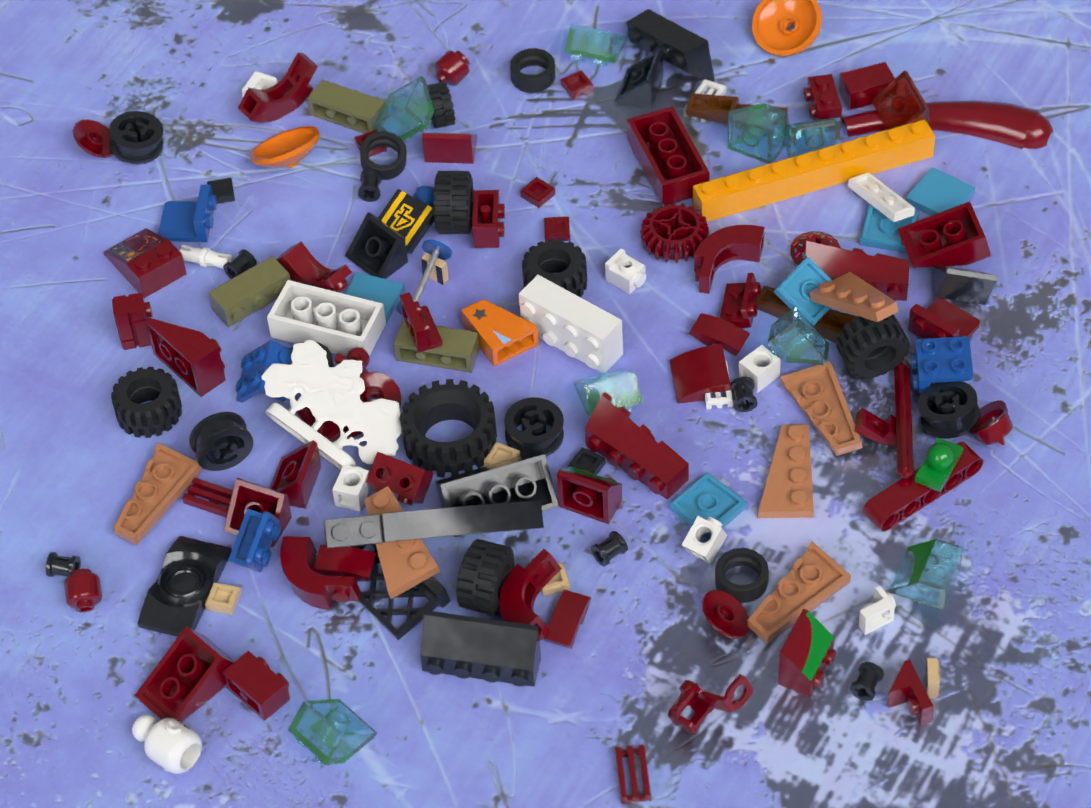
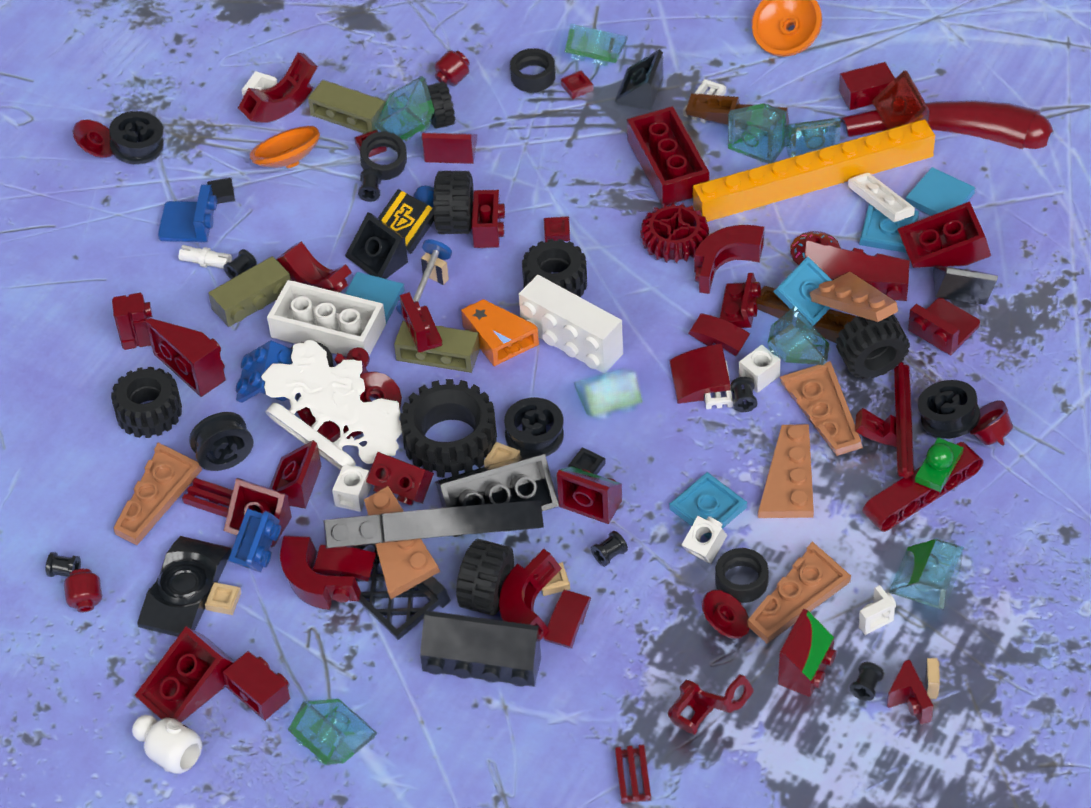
dark red slope [104,228,187,298] -> none
dark red tile [520,177,556,208] -> none
dark red wedge [585,391,689,500] -> none
white brick [605,248,646,294] -> none
black wedge [626,9,715,82] -> none
dark red brick [804,74,842,132] -> none
blue bracket [911,336,973,396] -> none

